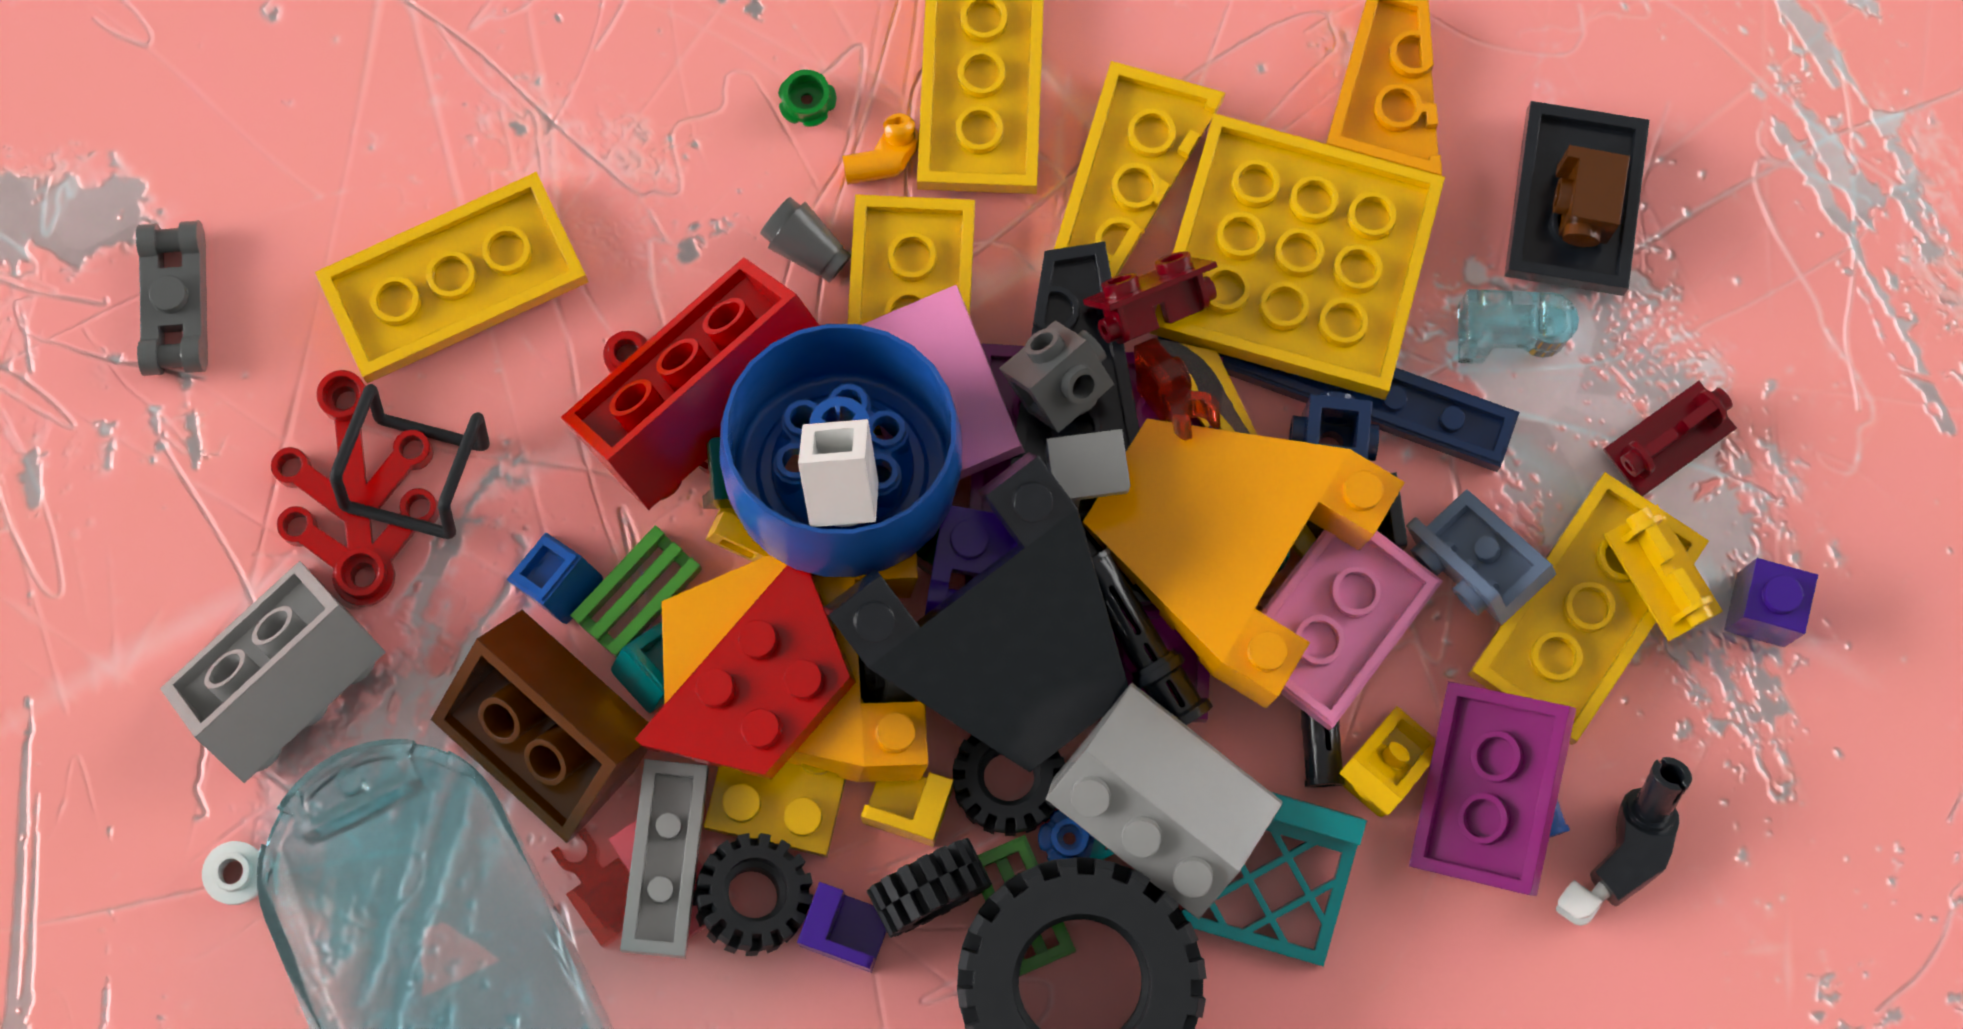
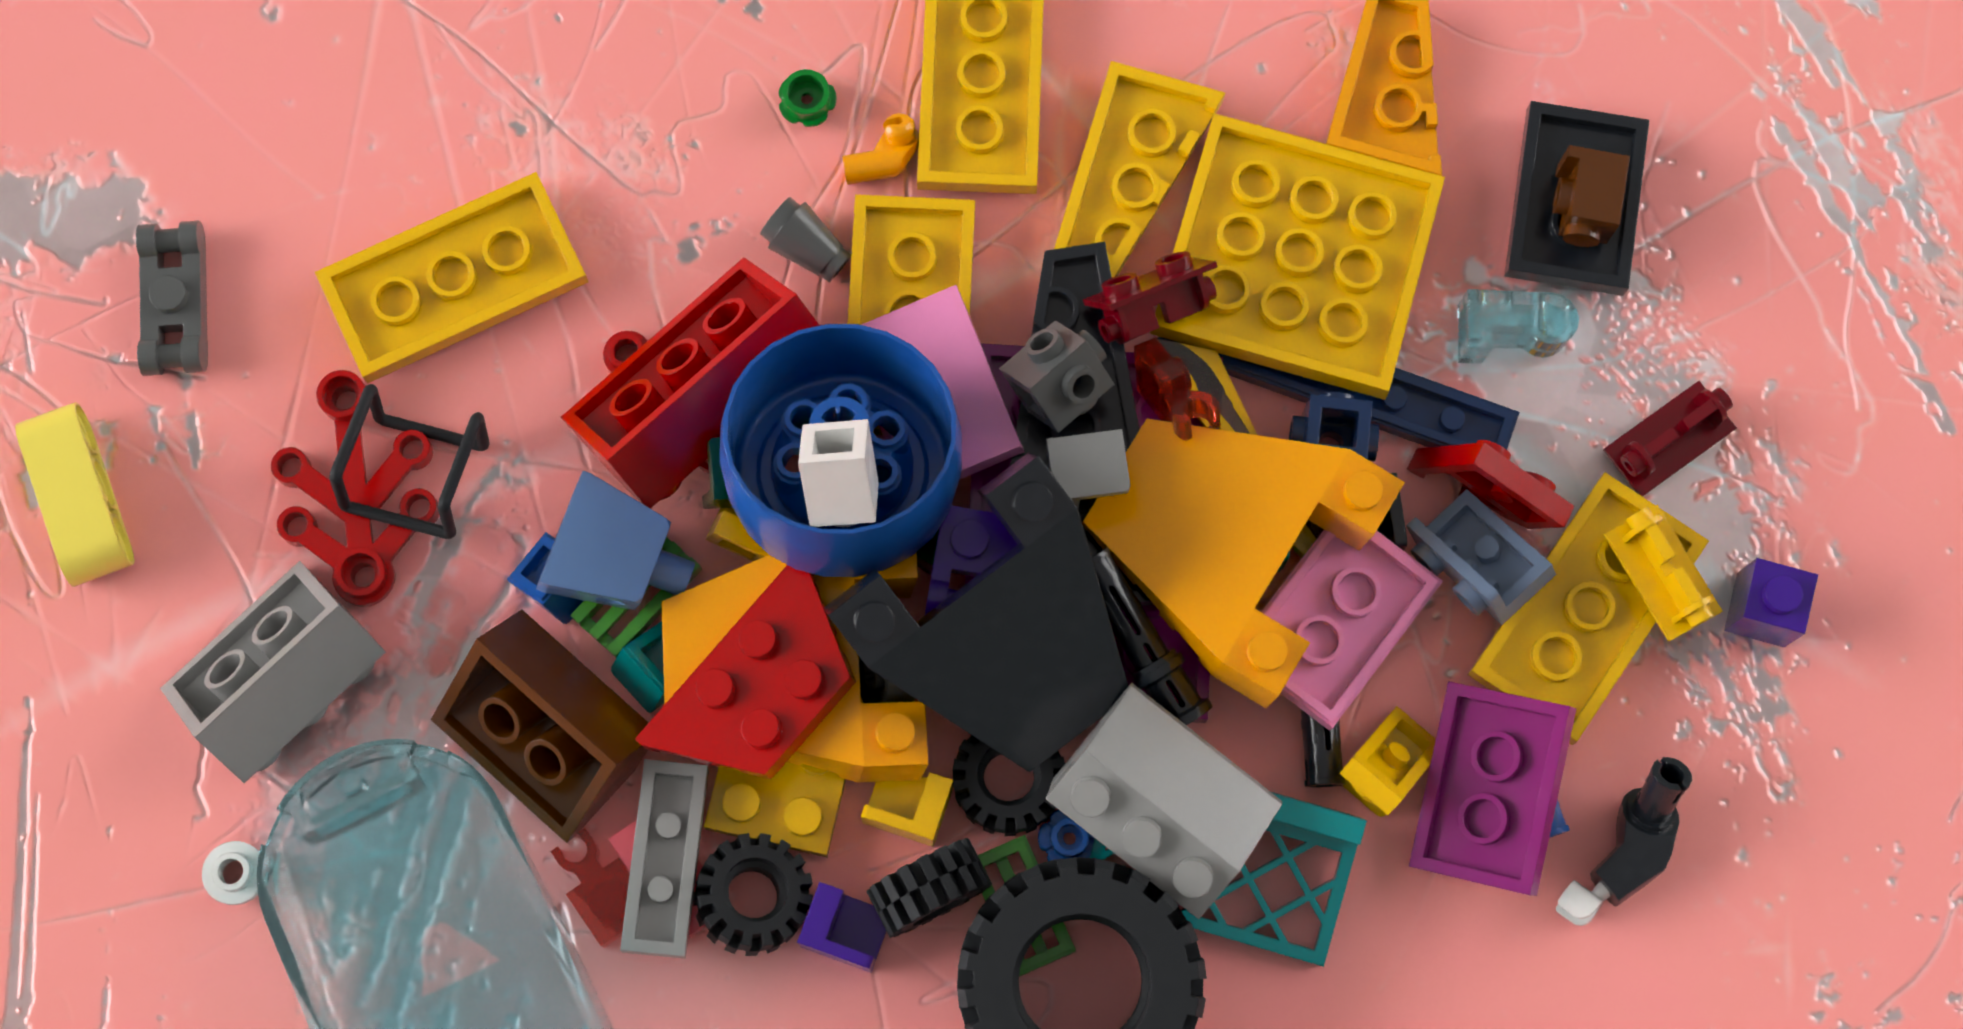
none -> light yellow beam [15,402,135,587]
none -> medium blue torso [536,471,695,610]
none -> red wing [1407,440,1574,529]

